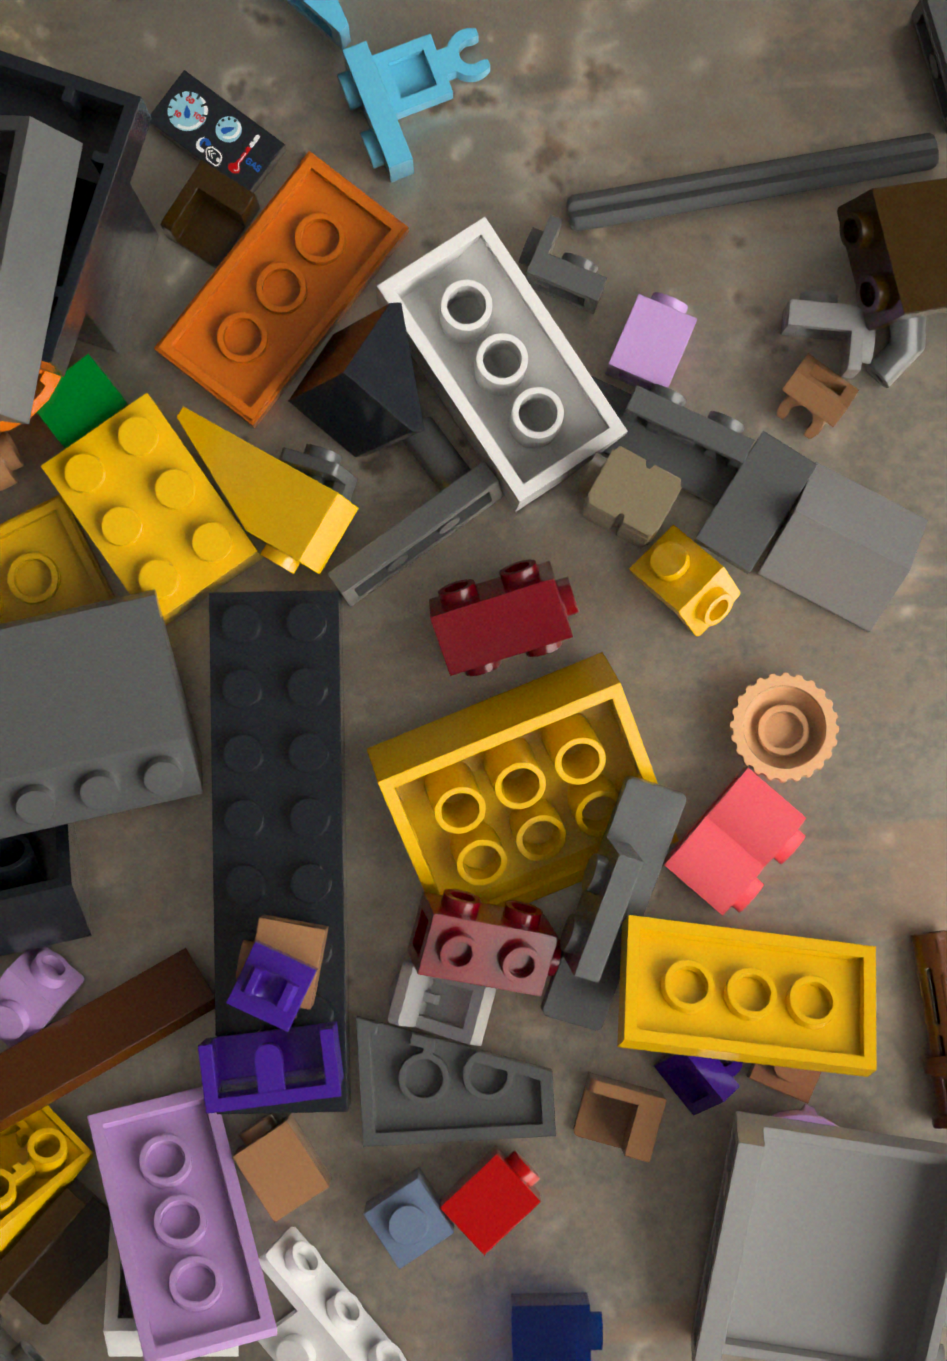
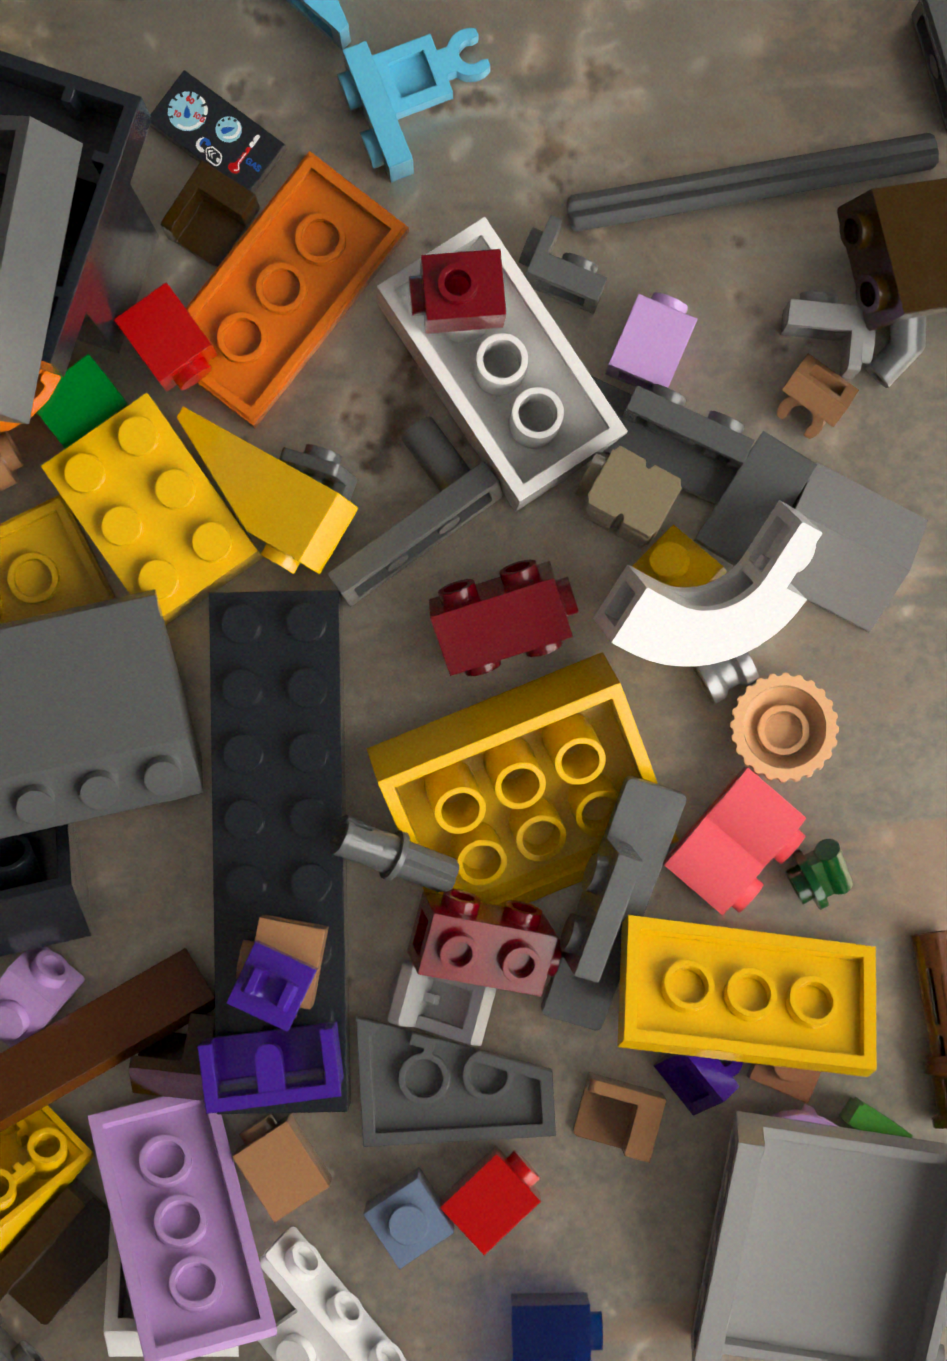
black slope [288,302,424,457] -> none
none -> red brick [114,282,218,392]
none -> dark brown panel [128,1013,216,1101]
none -> dark grey axle [330,814,459,892]
none -> dark red brick [409,249,506,334]
none -> white arch [593,500,822,666]
none -> flat silver wheel [690,652,759,705]
none -> dark green plate [785,839,853,910]
none -> bright green tile [839,1096,913,1138]

